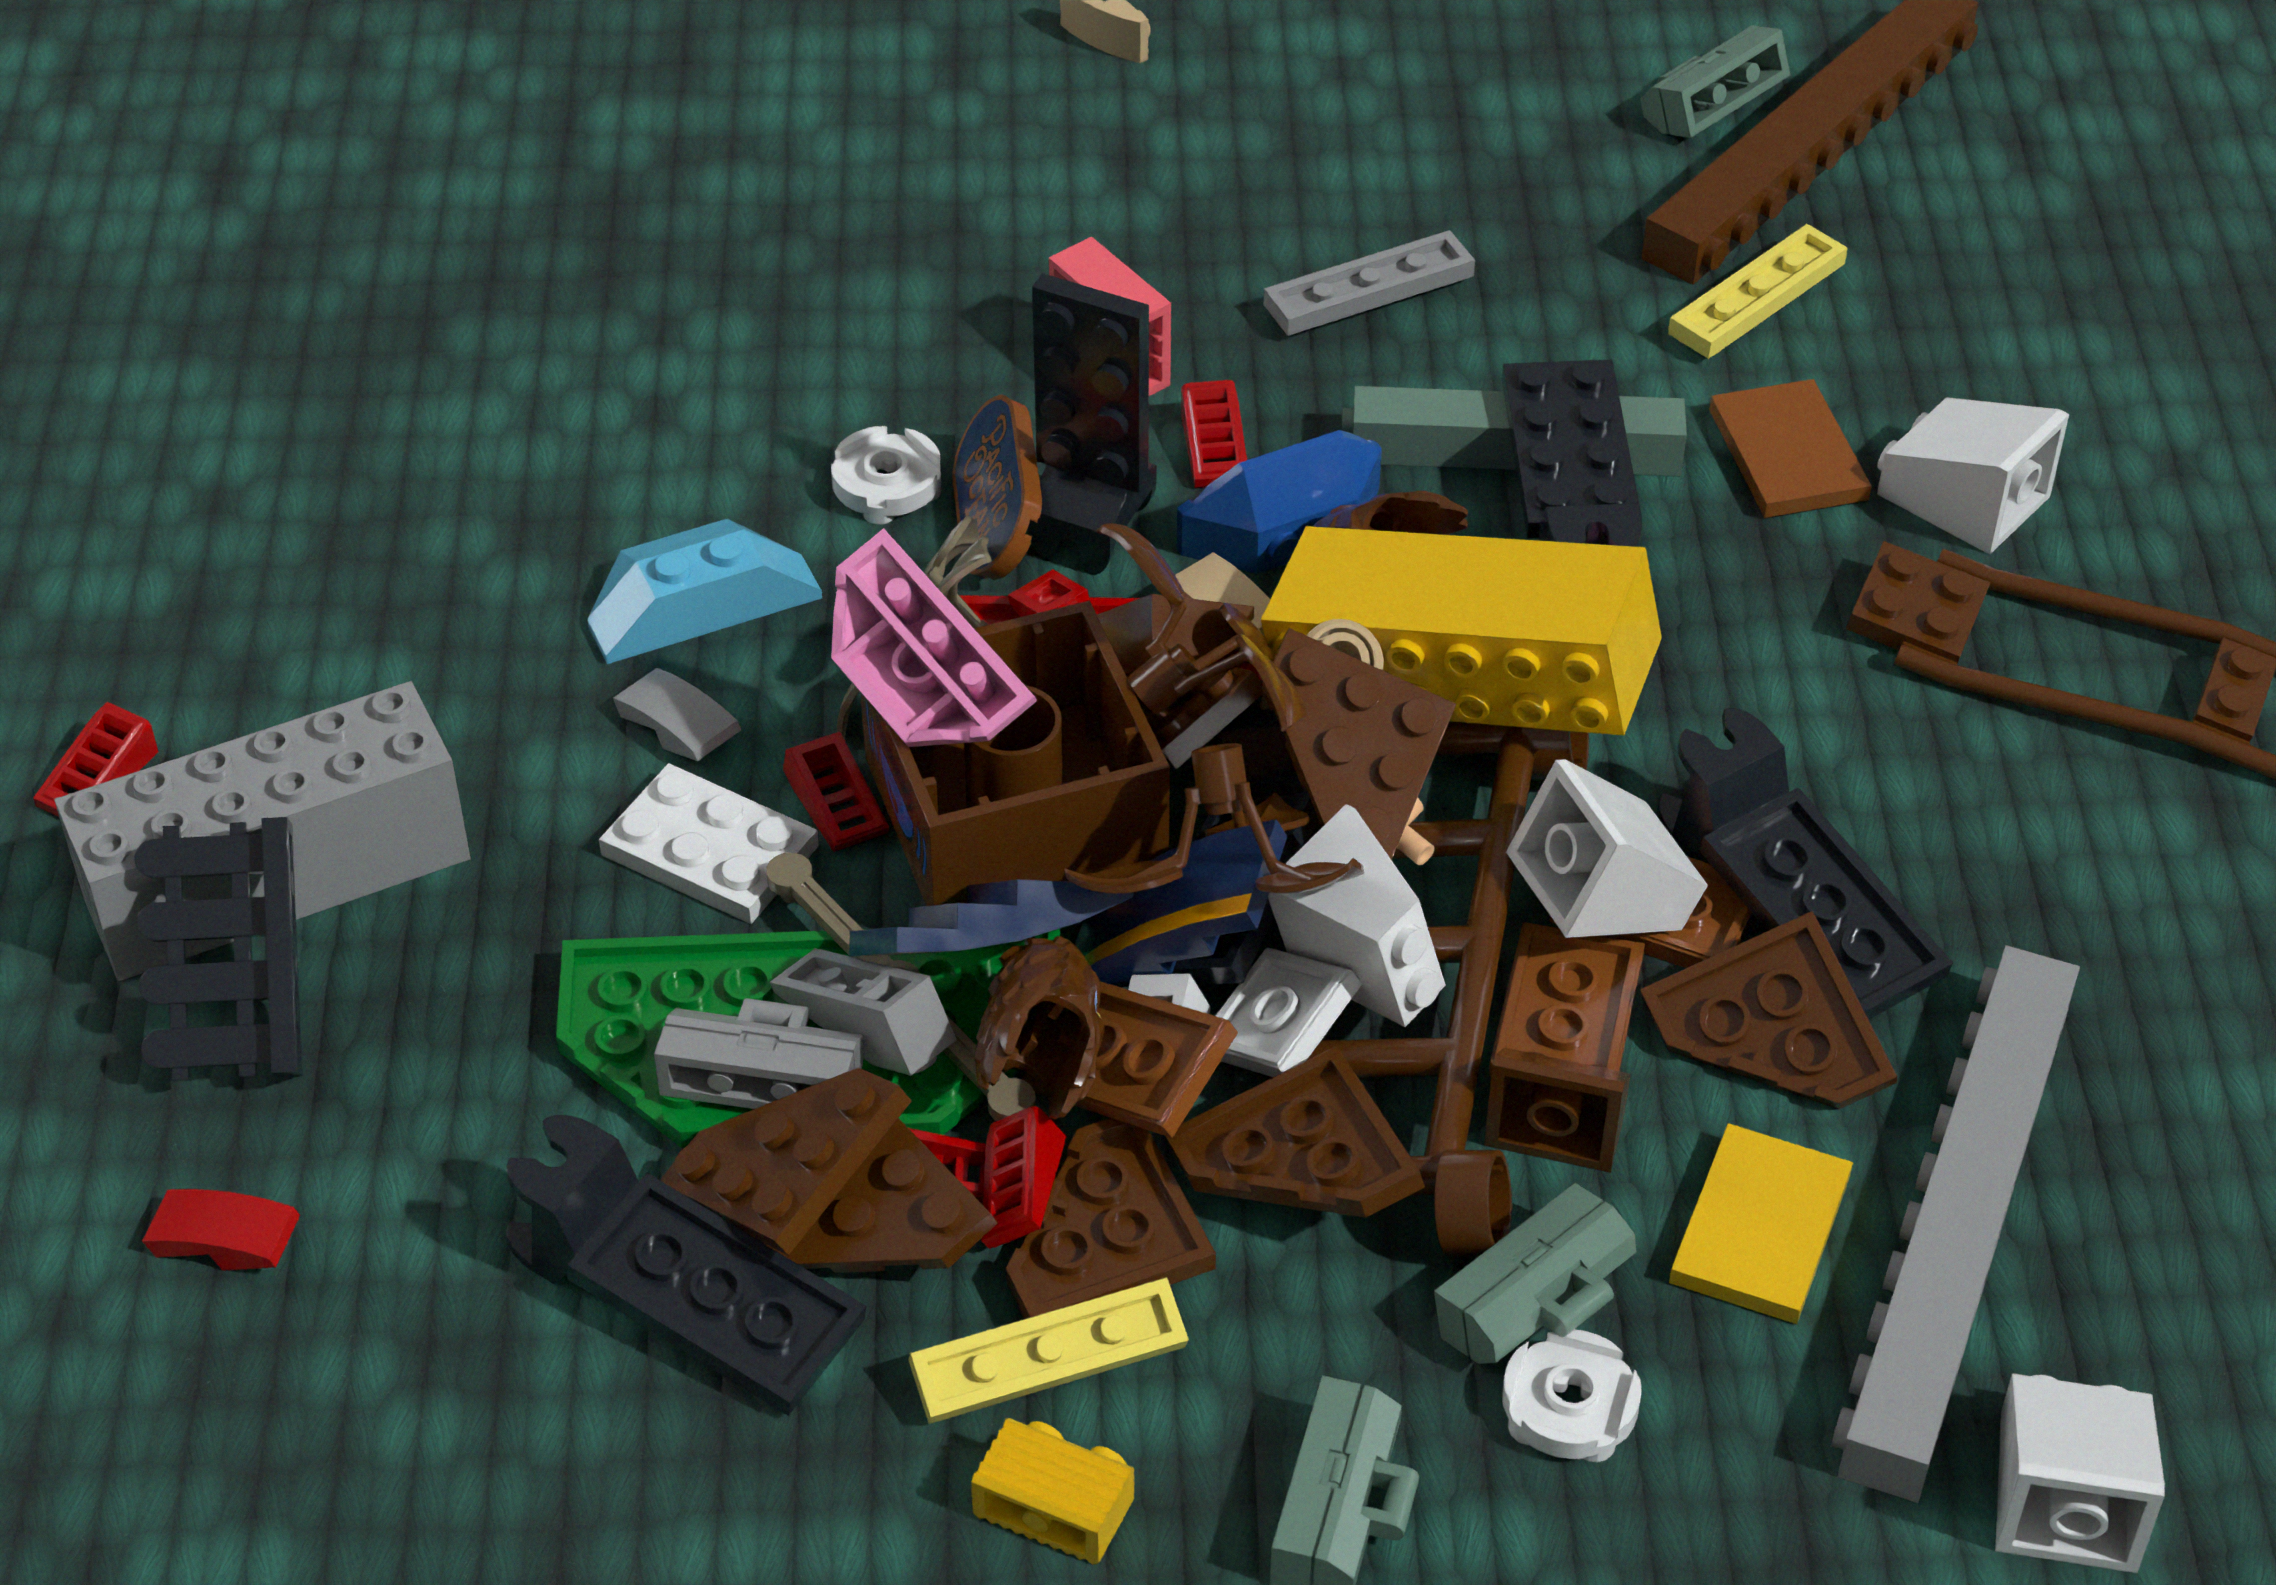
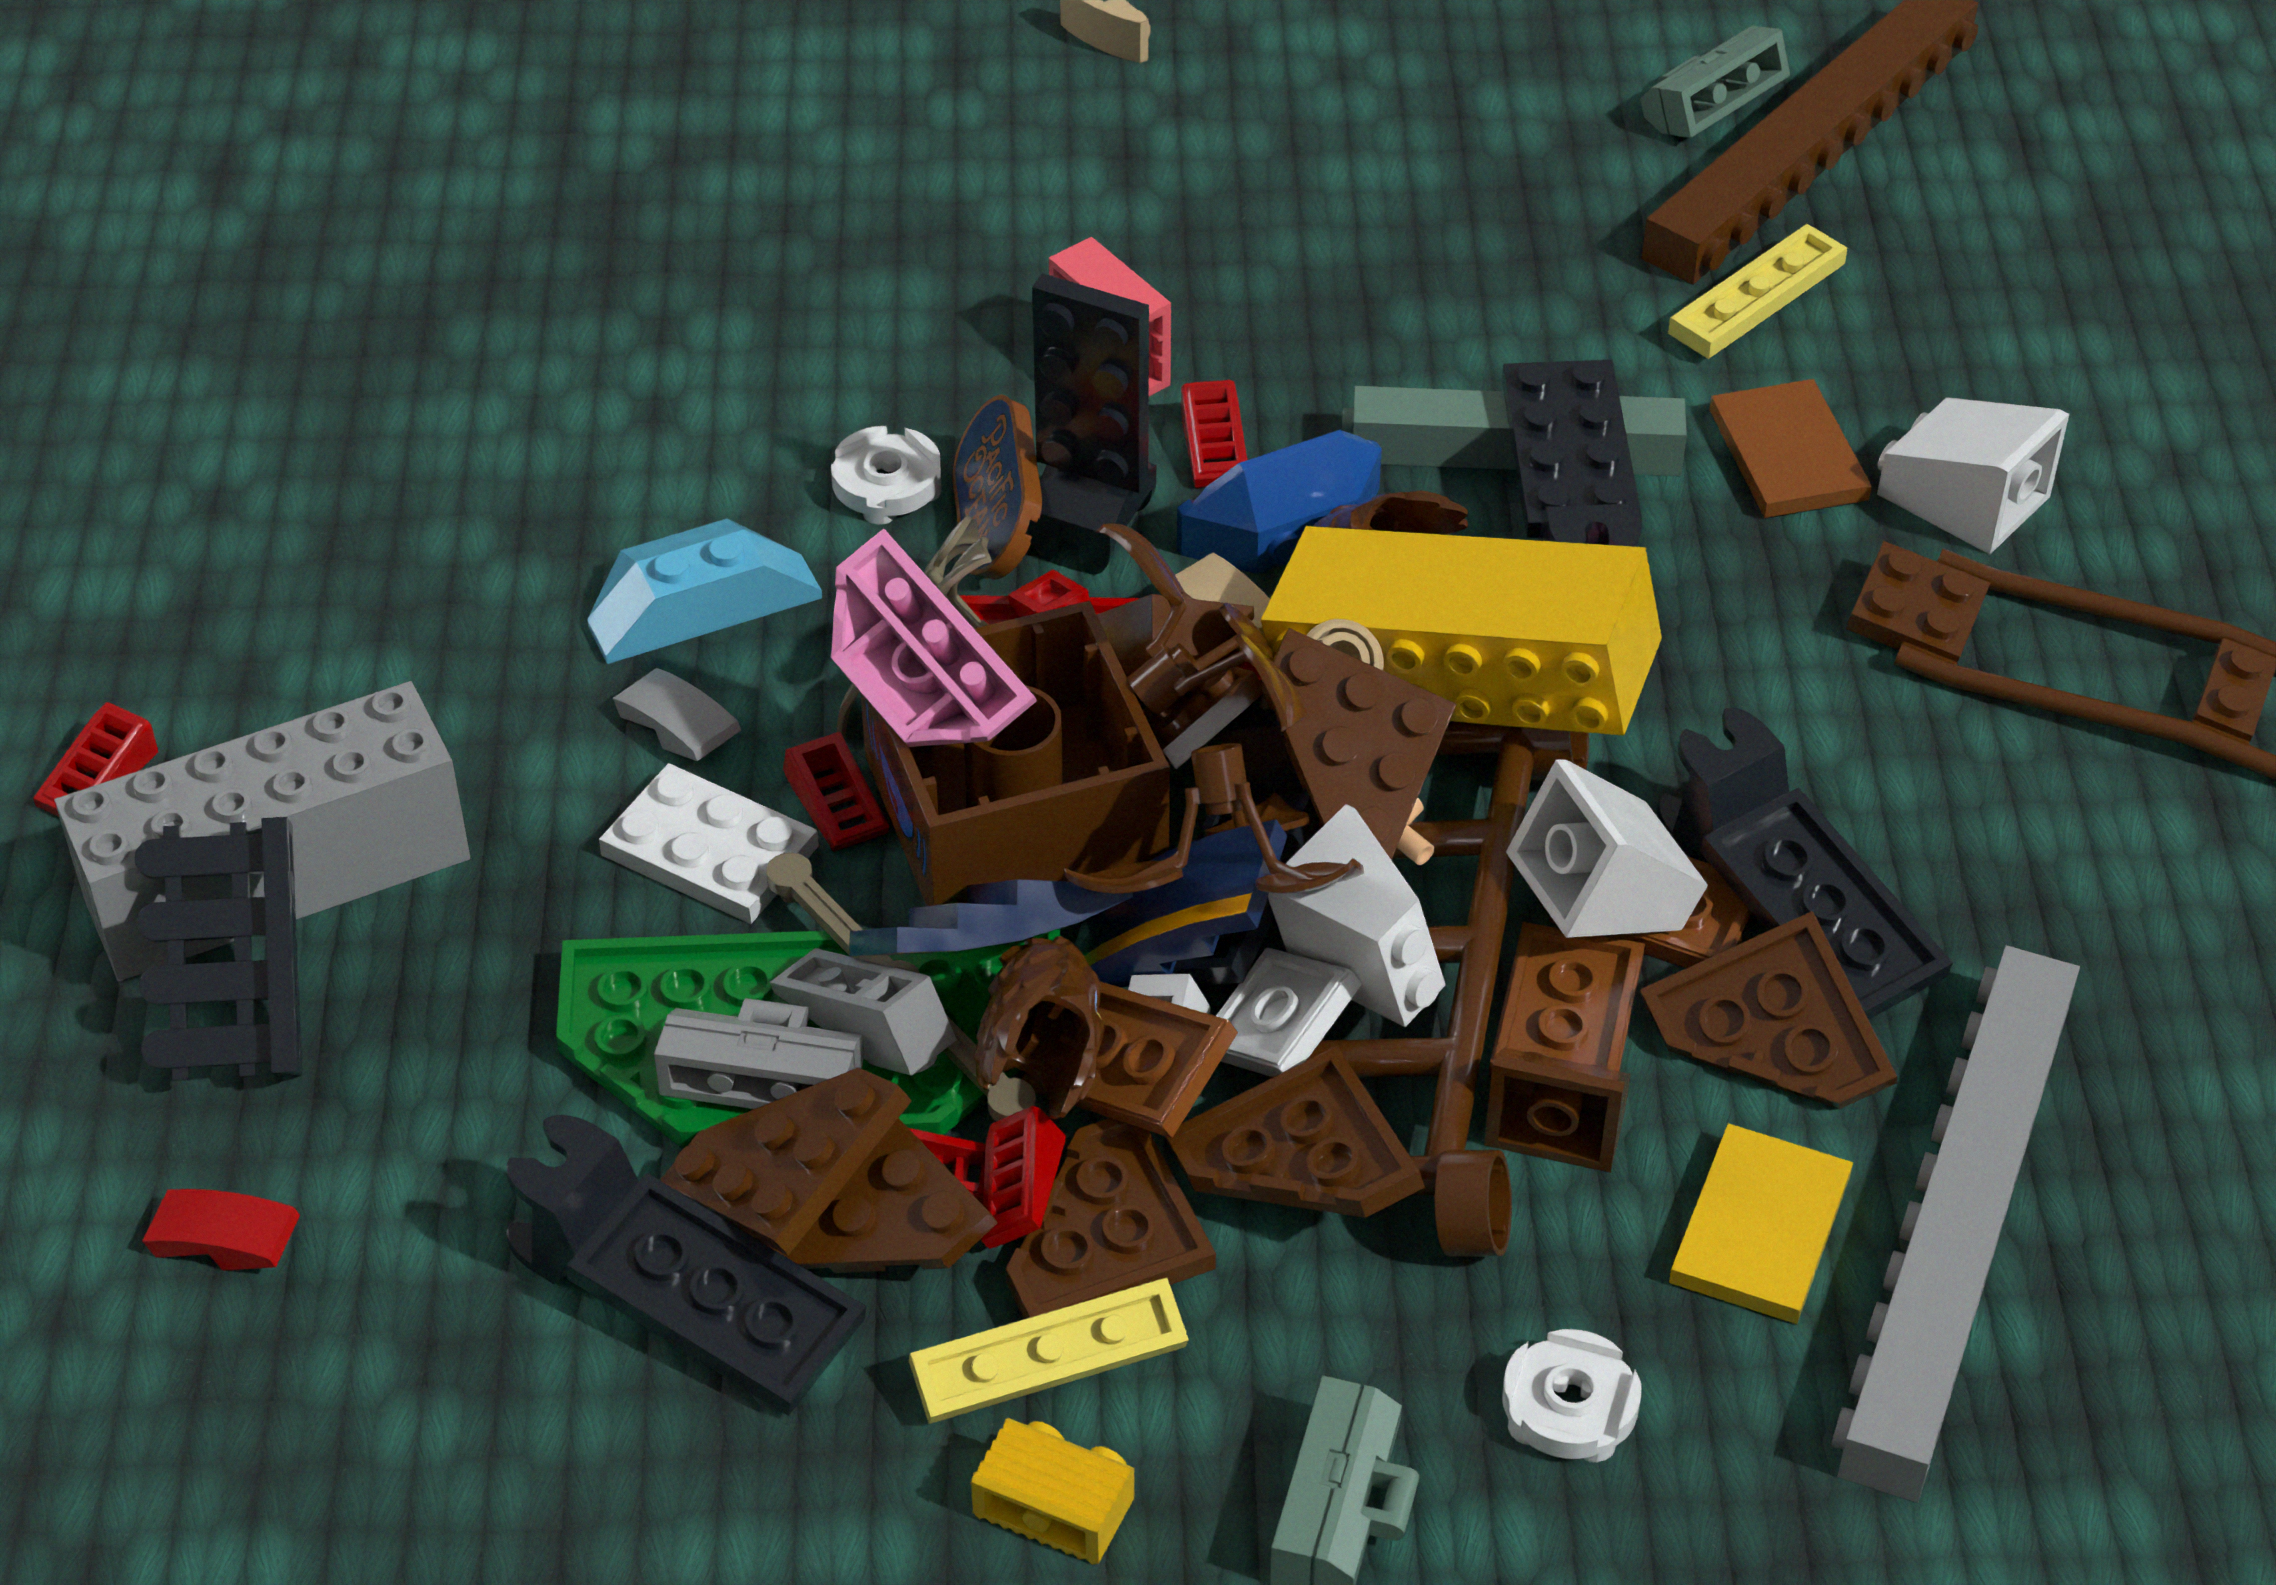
light grey plate [1264,230,1475,336] -> none
sand green piece [1434,1183,1636,1364] -> none
white slope [1996,1374,2164,1573] -> none

